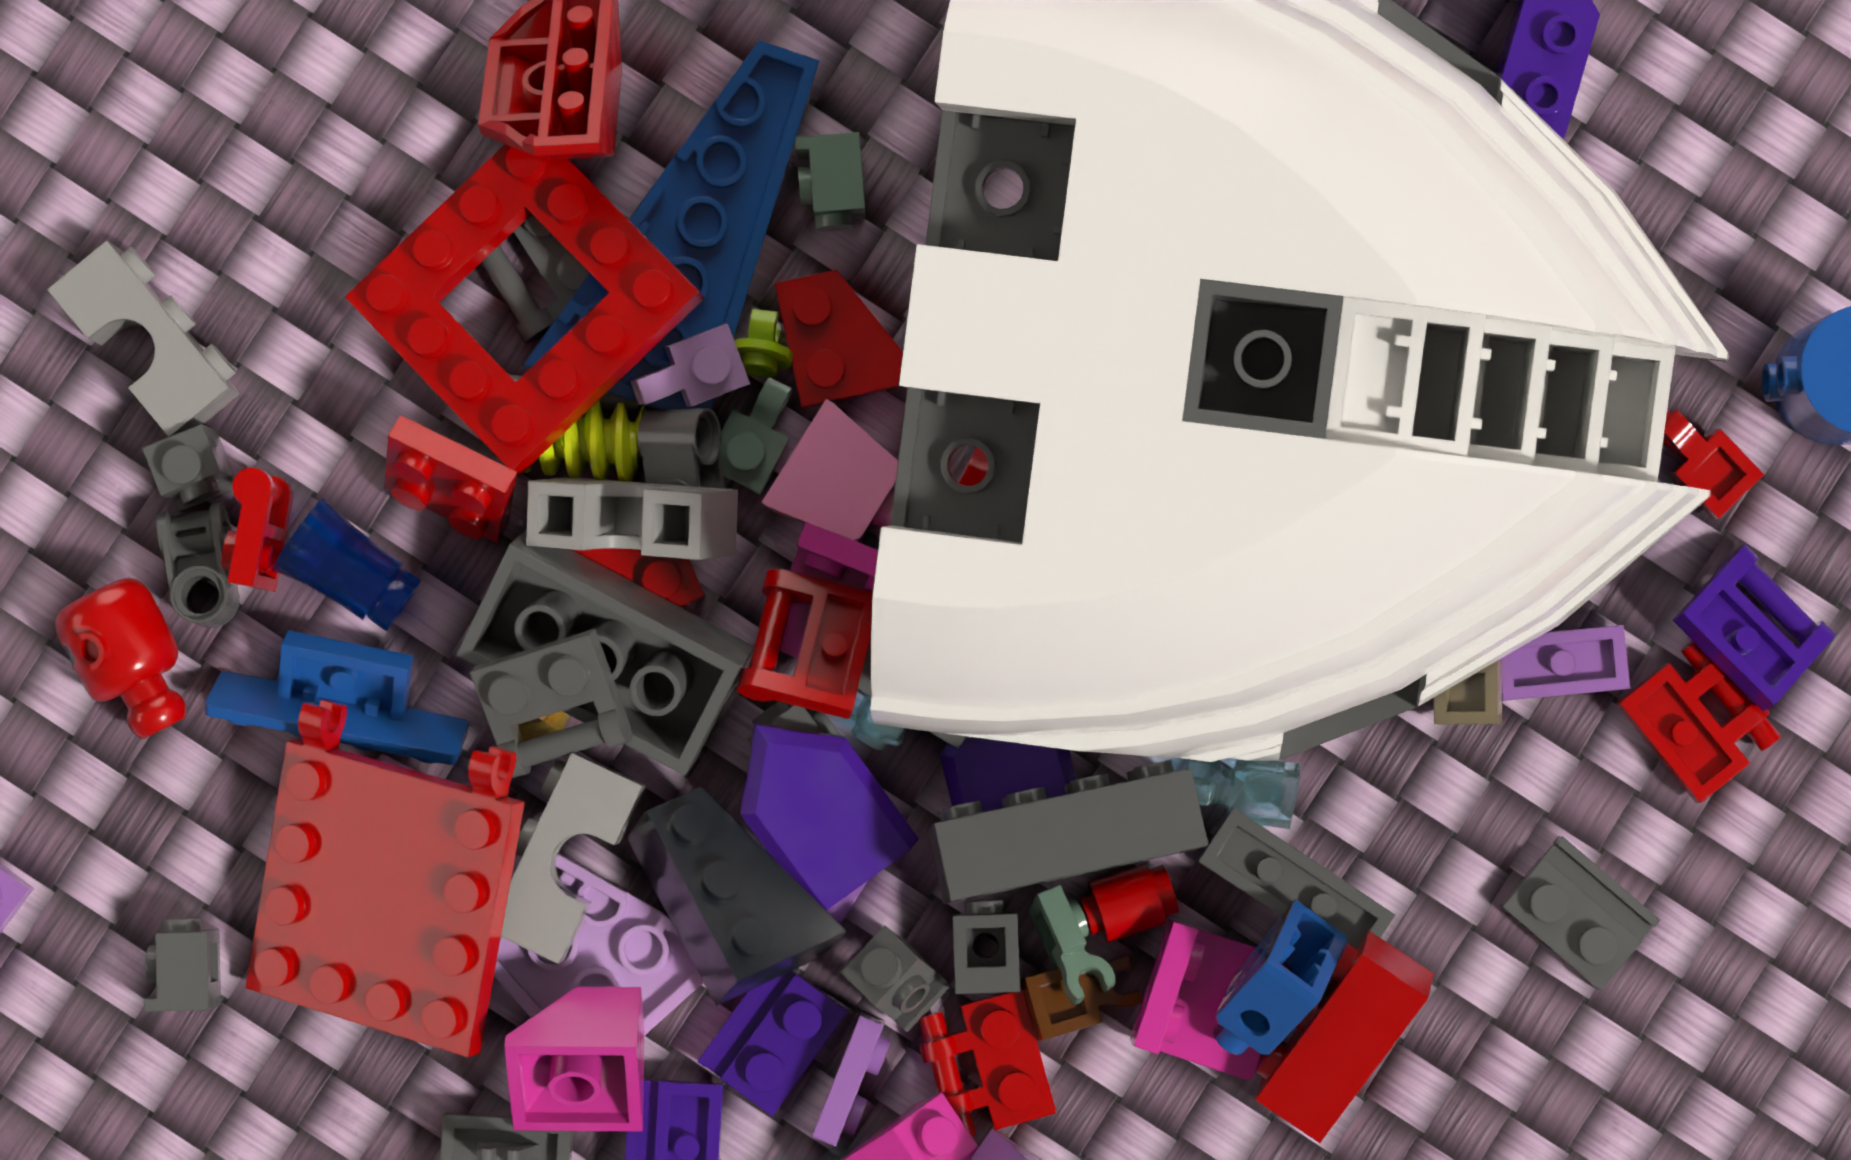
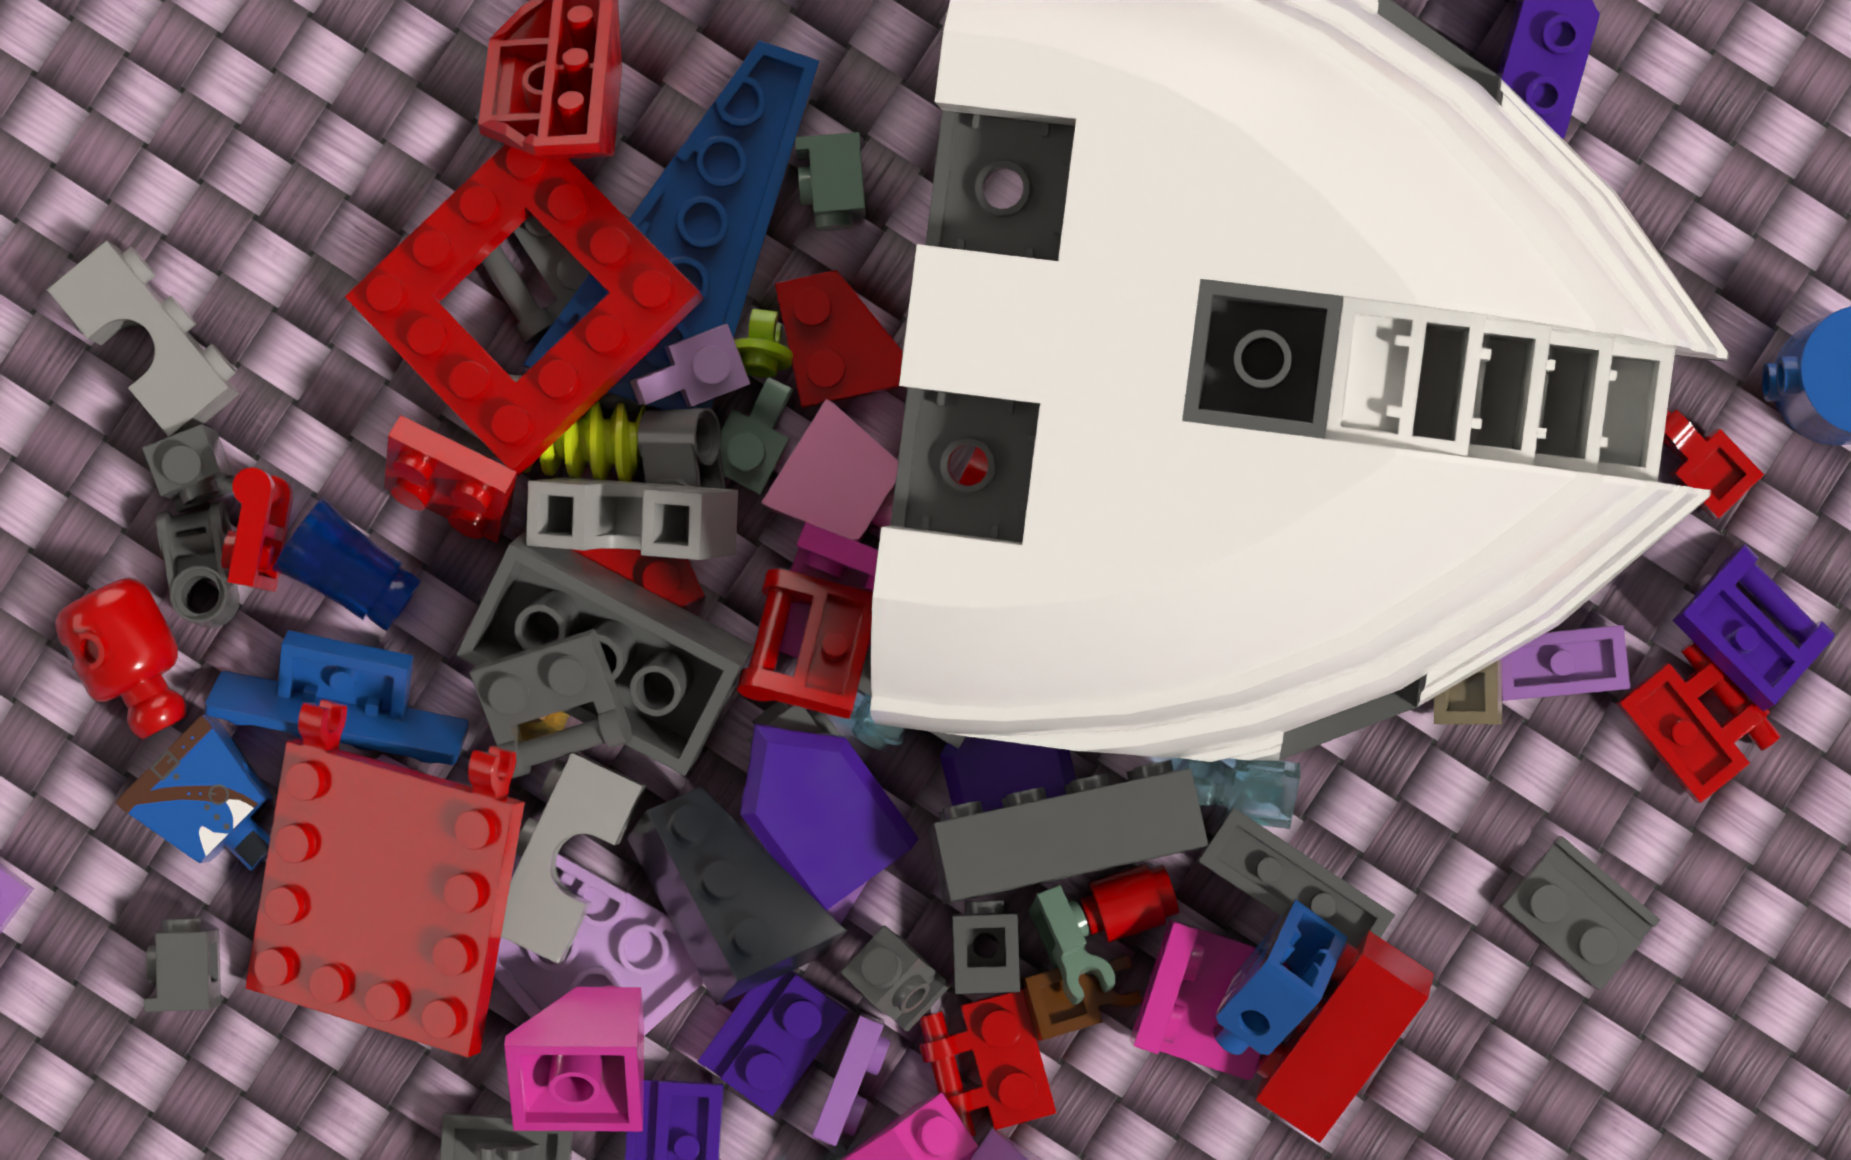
none -> torso [115,715,273,871]

